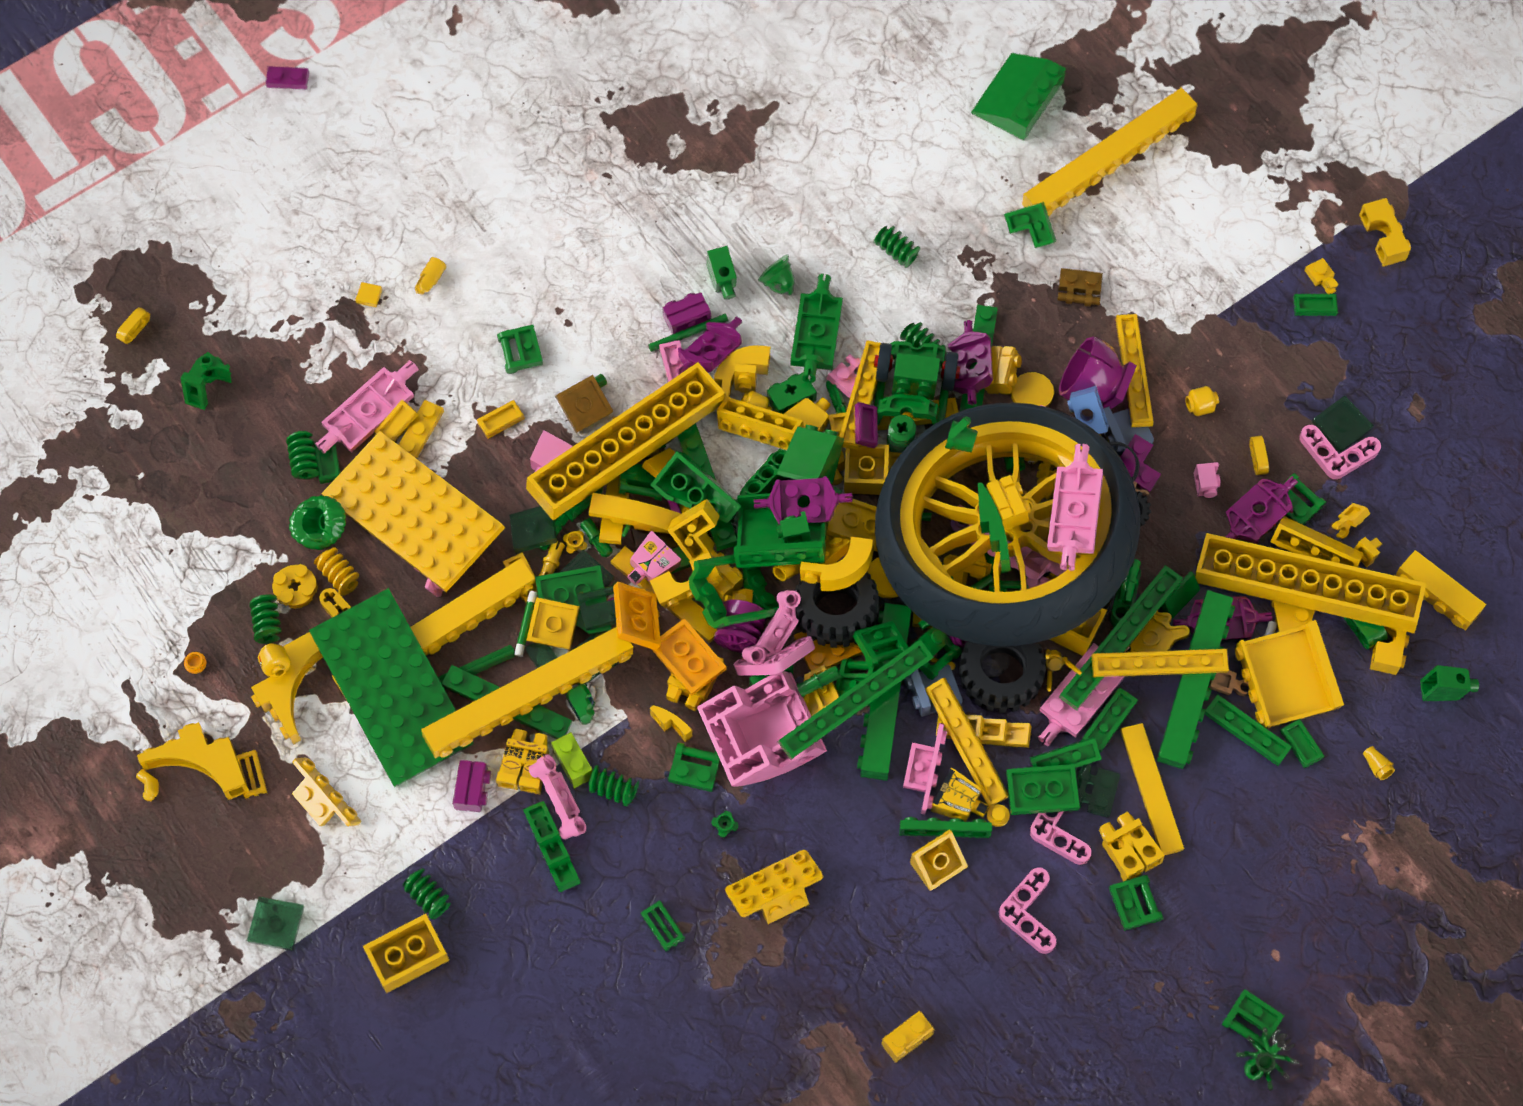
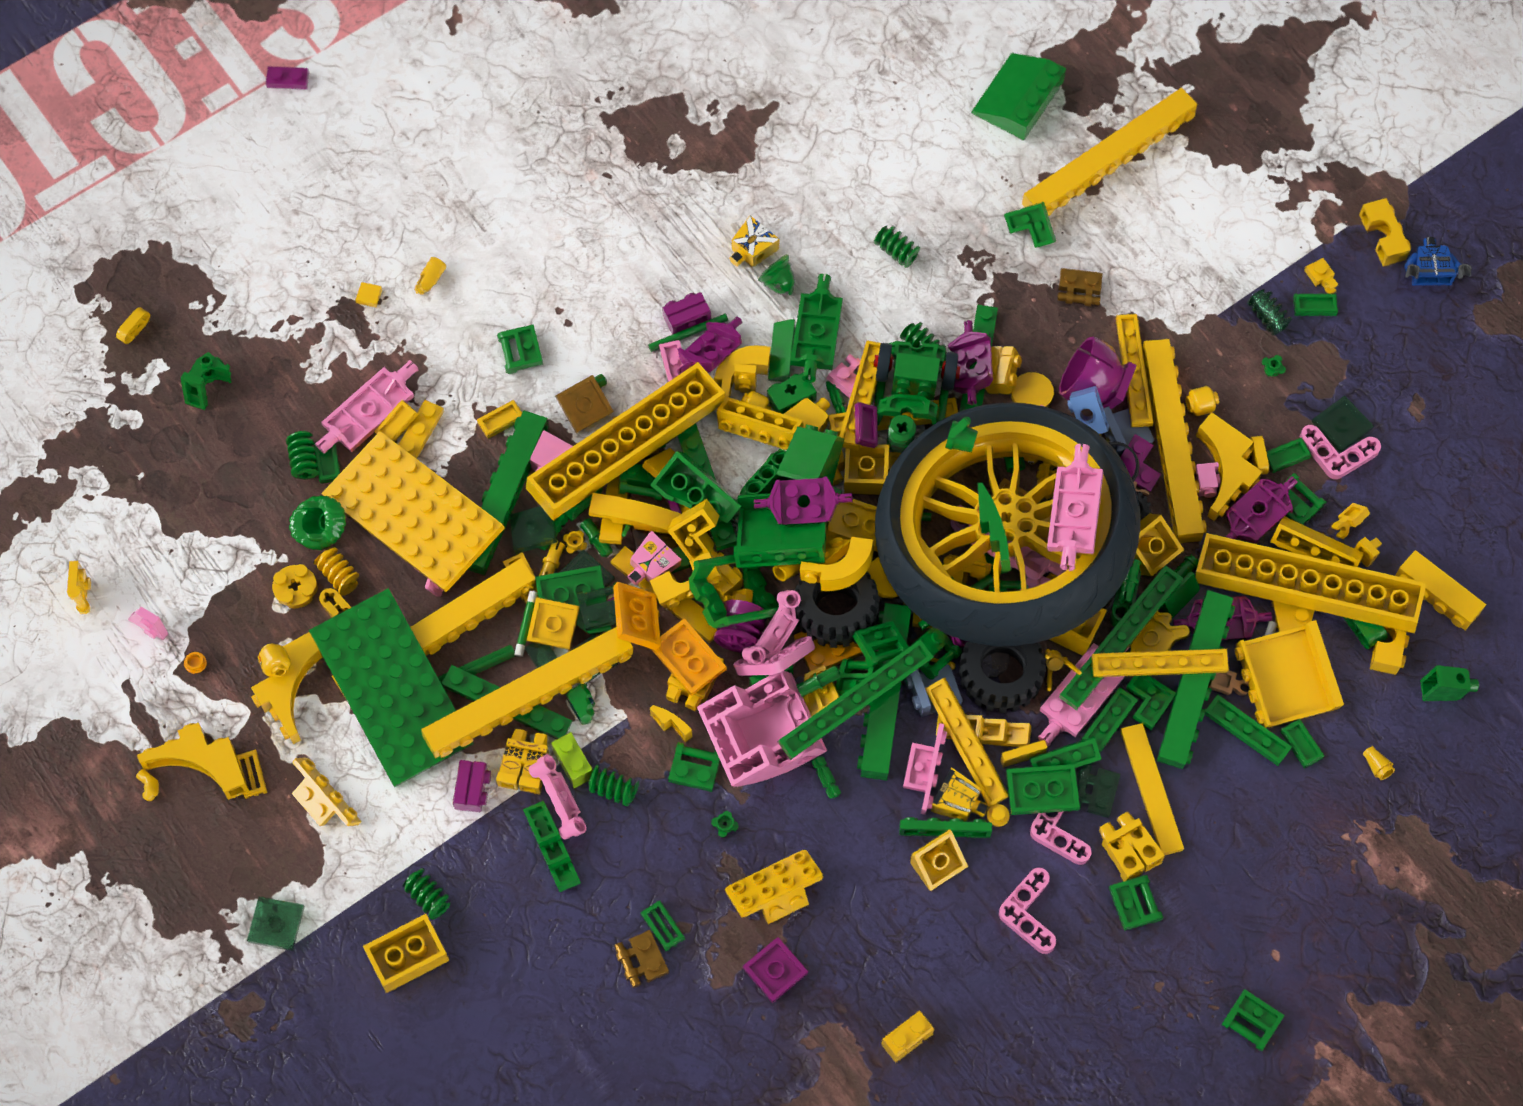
green piece [249,594,282,644] -> none
green torso [706,246,737,300] -> none
green brick [776,511,811,543] -> none
yellow brick [987,475,1031,530] -> none
animal [1236,1027,1299,1091] -> none
none -> yellow plate [67,561,91,614]
none -> bright pink wing [128,607,168,640]
none -> green brick [467,410,549,576]
none -> pearl gold plate [614,930,669,988]
none -> torso [729,216,779,267]
none -> magenta plate [742,937,808,1003]
none -> green slope [768,319,795,382]
none -> green axle [812,756,841,799]
none -> yellow tile [1000,740,1047,768]
none -> green plate [1126,675,1176,731]
none -> yellow brick [1133,514,1184,576]
none -> yellow brick [1142,339,1207,543]
none -> green pin [1174,555,1199,578]
none -> yellow arch [1196,412,1262,521]
none -> clear green piece [1247,289,1292,335]
none -> green plate [1262,355,1286,377]
none -> green tile [1266,437,1311,474]
none -> blue torso [1404,237,1472,285]

